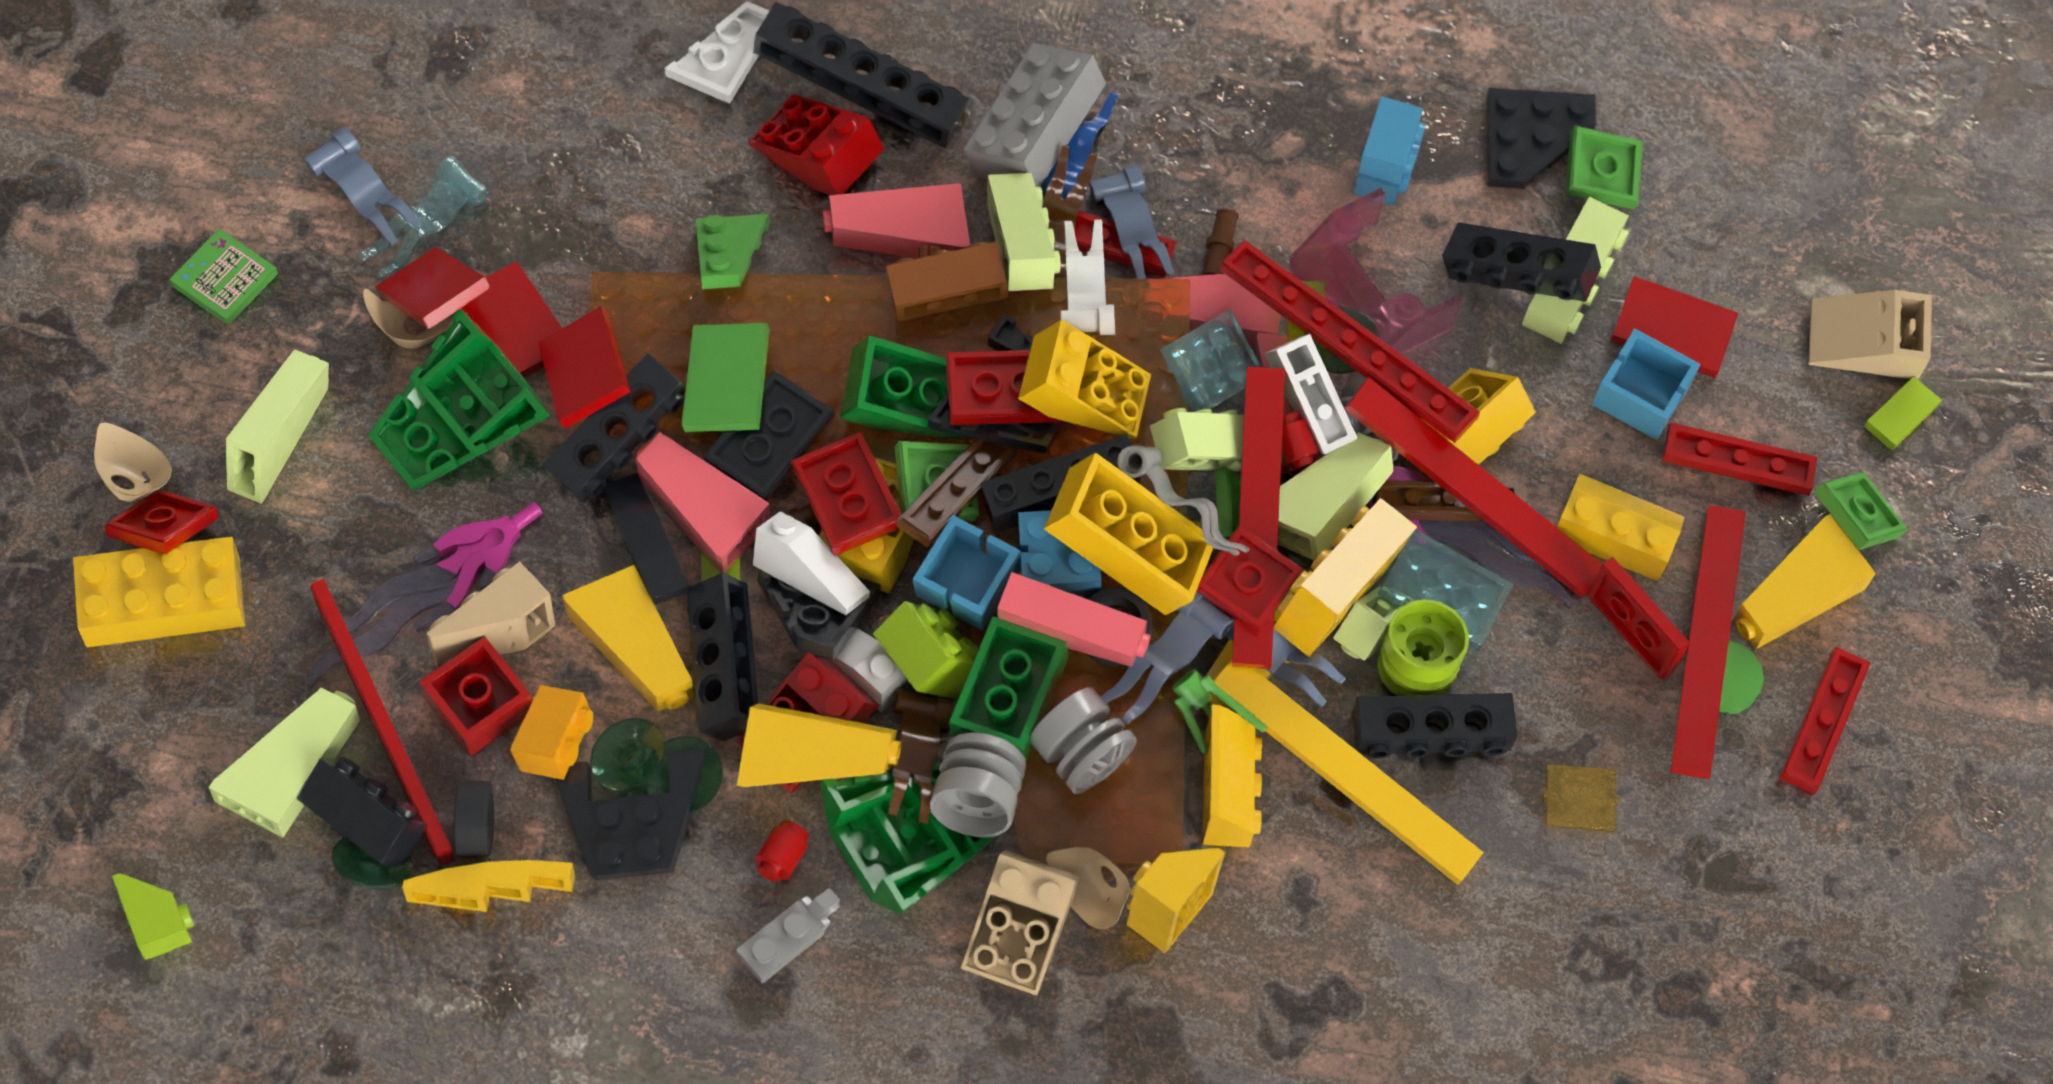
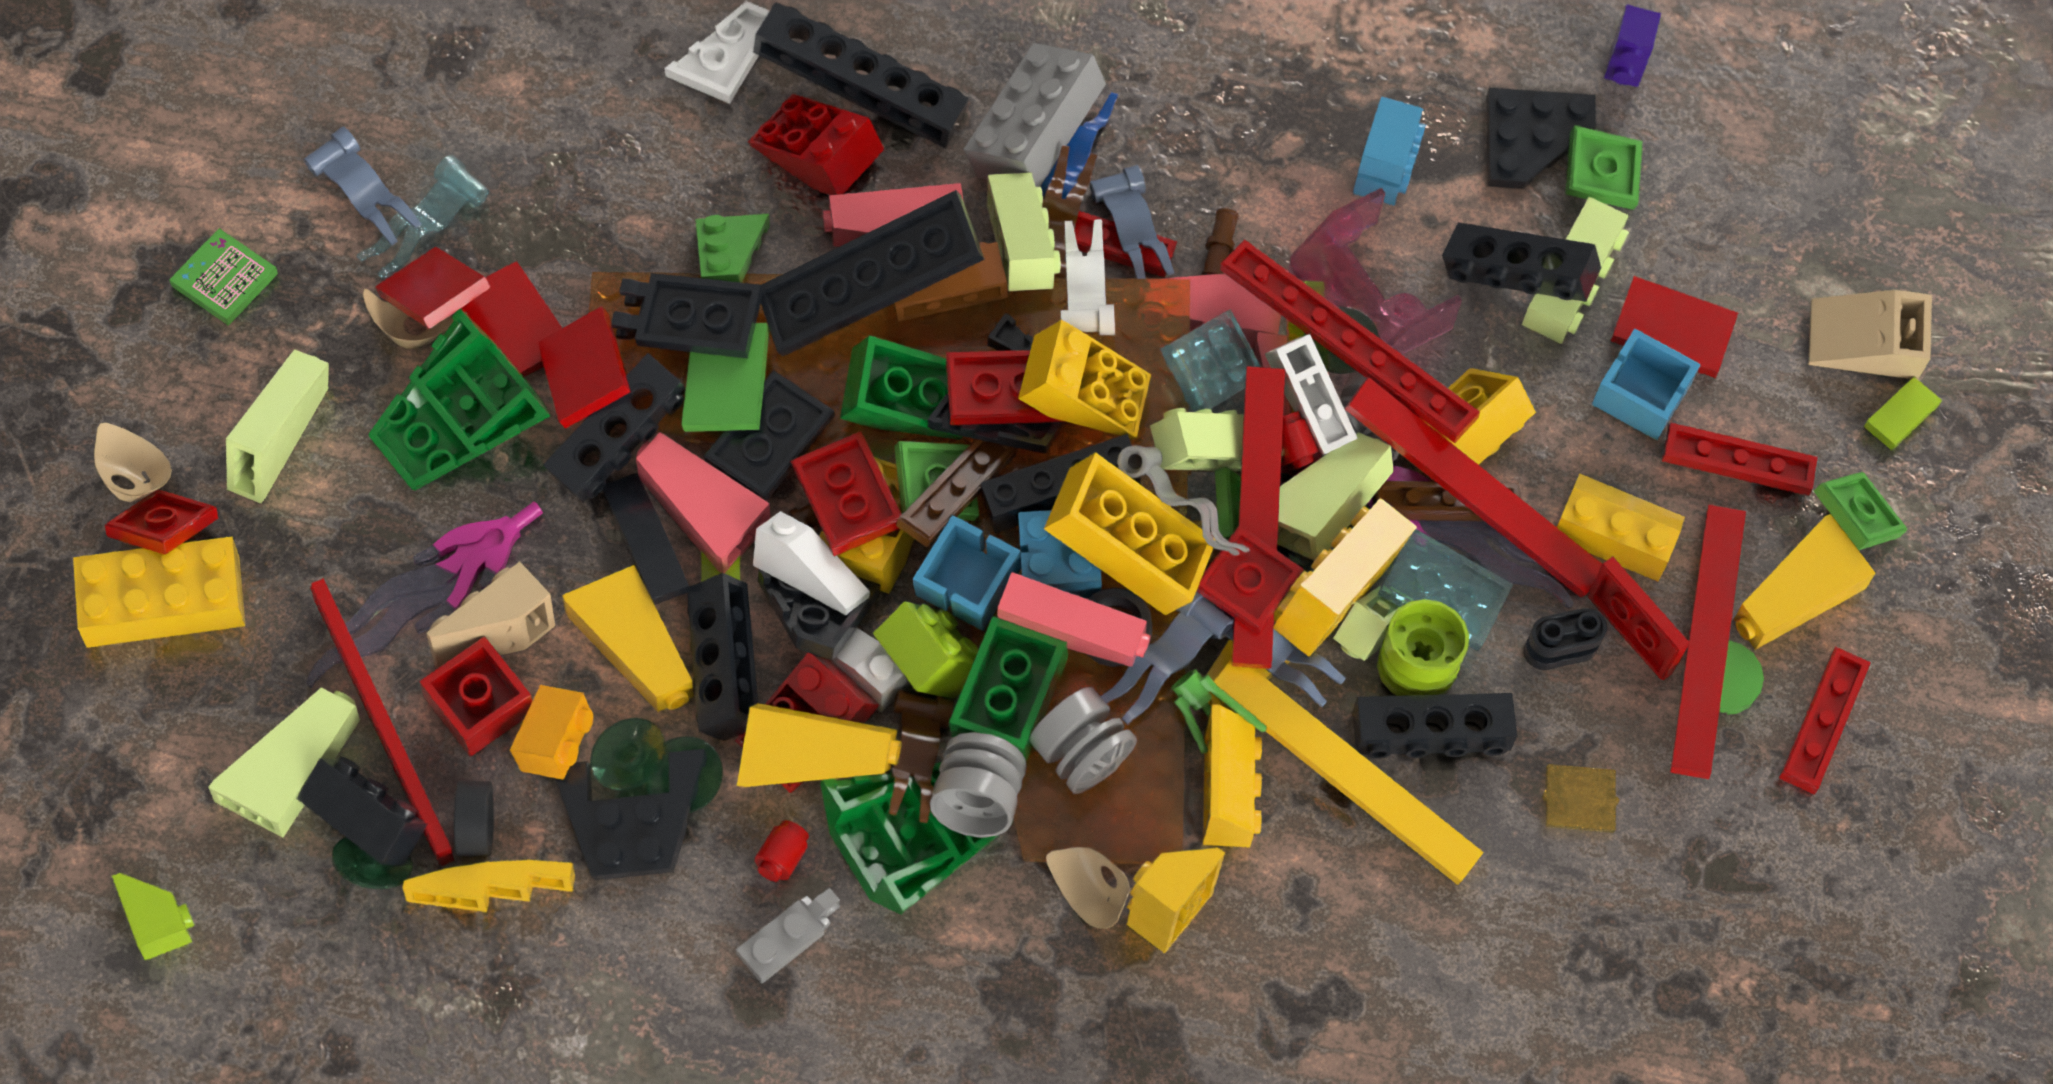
tan slope [961,850,1080,996] -> none
none -> black tile [611,273,763,358]
none -> black plate [761,190,985,356]
none -> black brick [1524,608,1607,670]
none -> dark purple brick [1604,4,1661,87]

